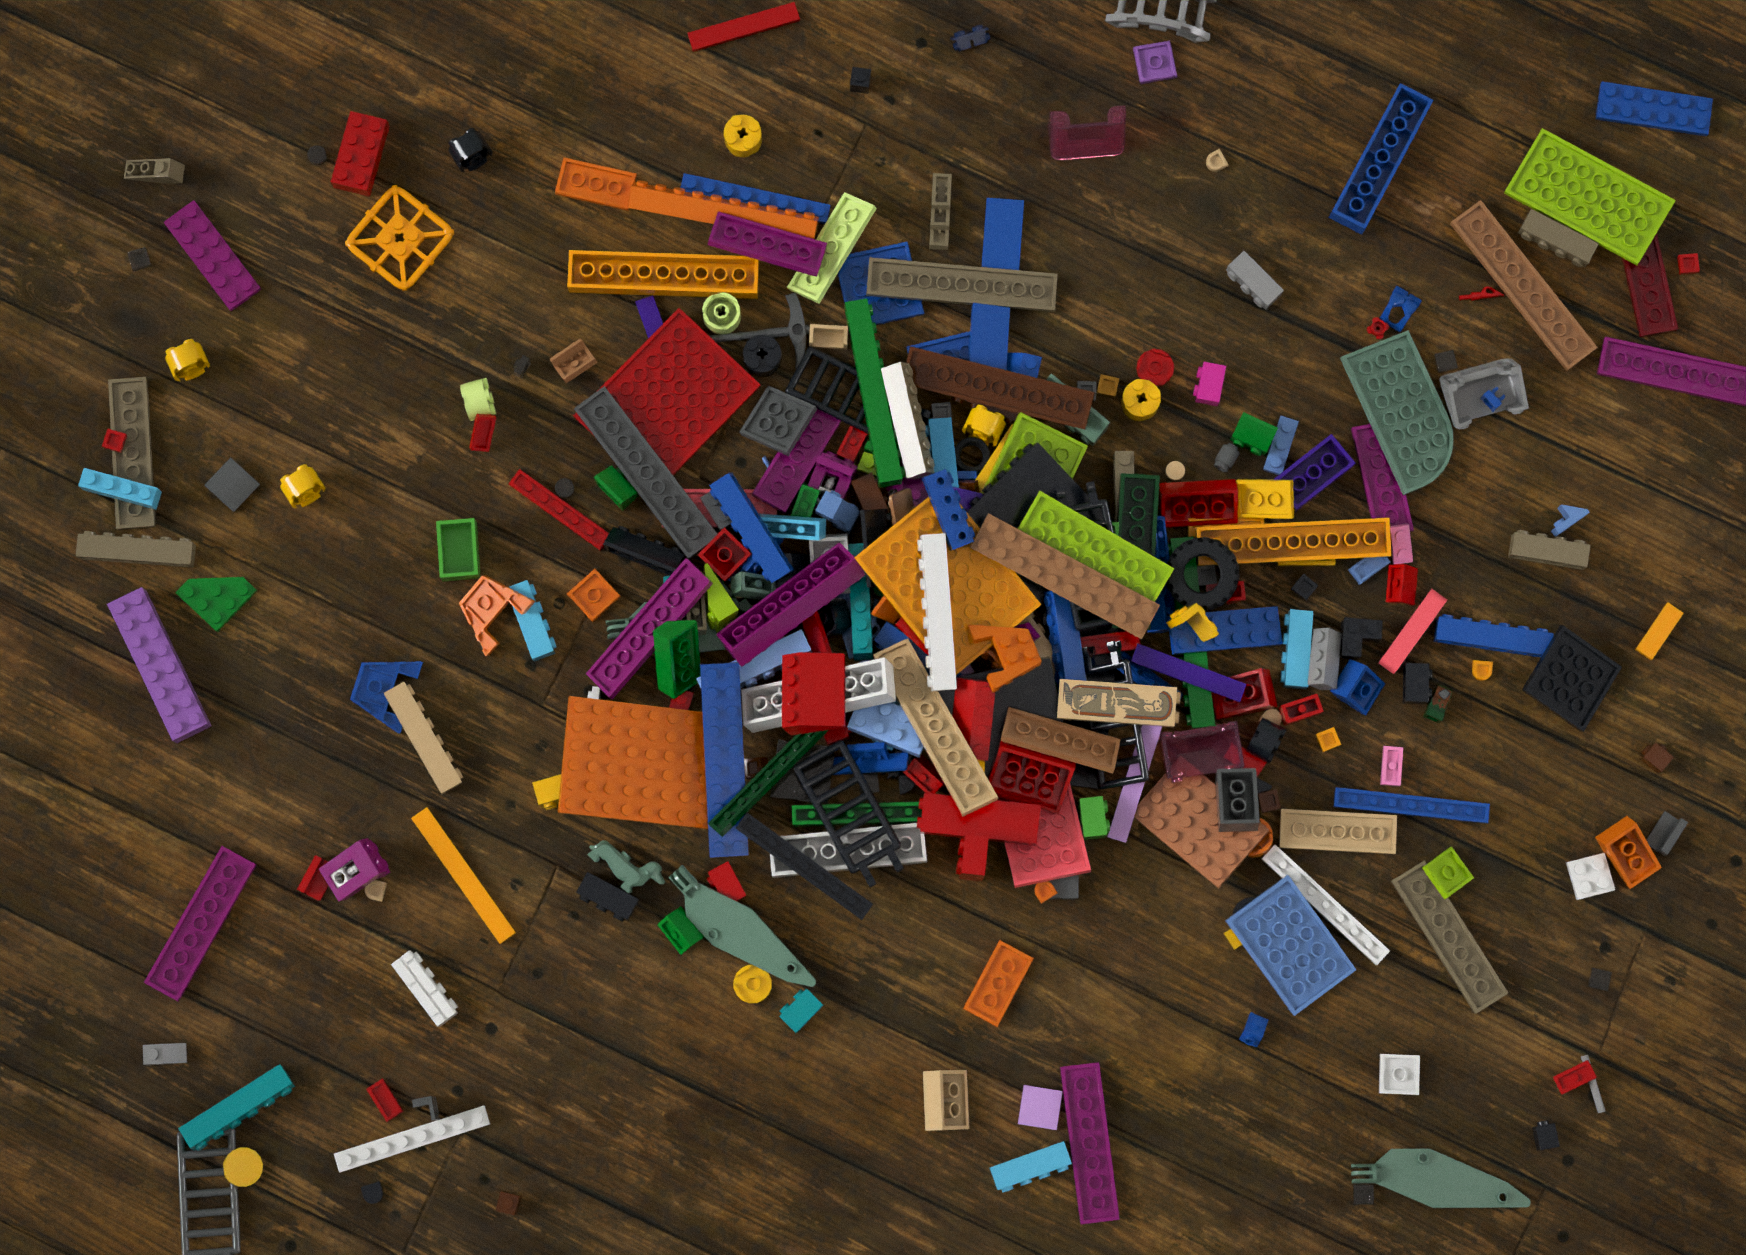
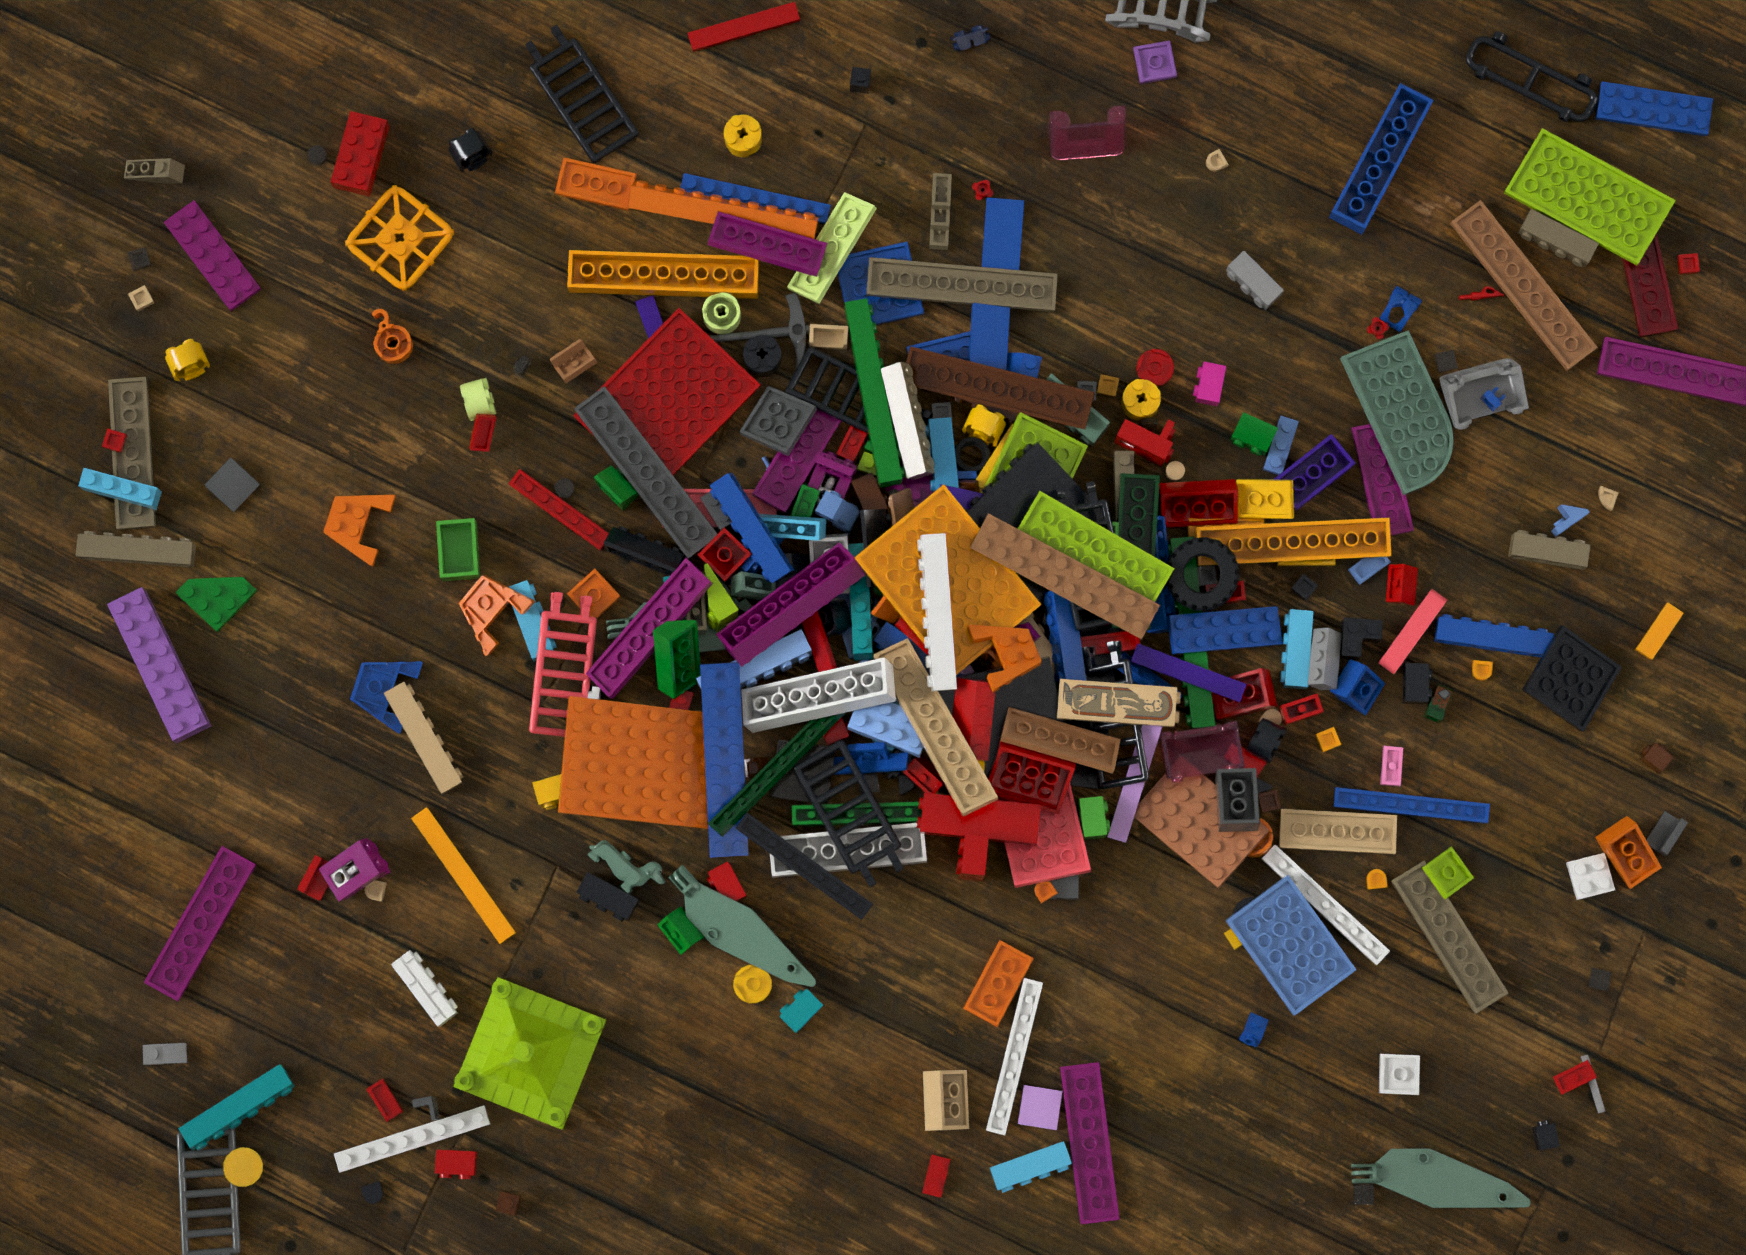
yellow brick [280,464,325,508] -> none
red slope [782,652,845,736] -> none
blue brick [922,469,975,551] -> none
yellow bracket [1166,603,1219,642] -> none
dark grey brick [1214,443,1240,473] -> none
bright pink plate [1390,524,1413,564] -> none
none -> tan plate [128,285,154,312]
none -> orange wing [323,495,396,567]
none -> orange piece [372,309,413,364]
none -> red brick [435,1150,478,1179]
none -> lime piece [453,977,606,1130]
none -> black bar [525,25,639,163]
none -> coral bar [529,592,597,737]
none -> red plate [922,1154,951,1198]
none -> red plate [972,180,993,201]
none -> white plate [986,978,1043,1135]
none -> red brick [1114,419,1176,467]
none -> clear smoke tile [1138,418,1158,434]
none -> light orange tile [1366,869,1388,890]
none -> black bar [1466,31,1597,123]
none -> tan tile [1598,486,1619,511]

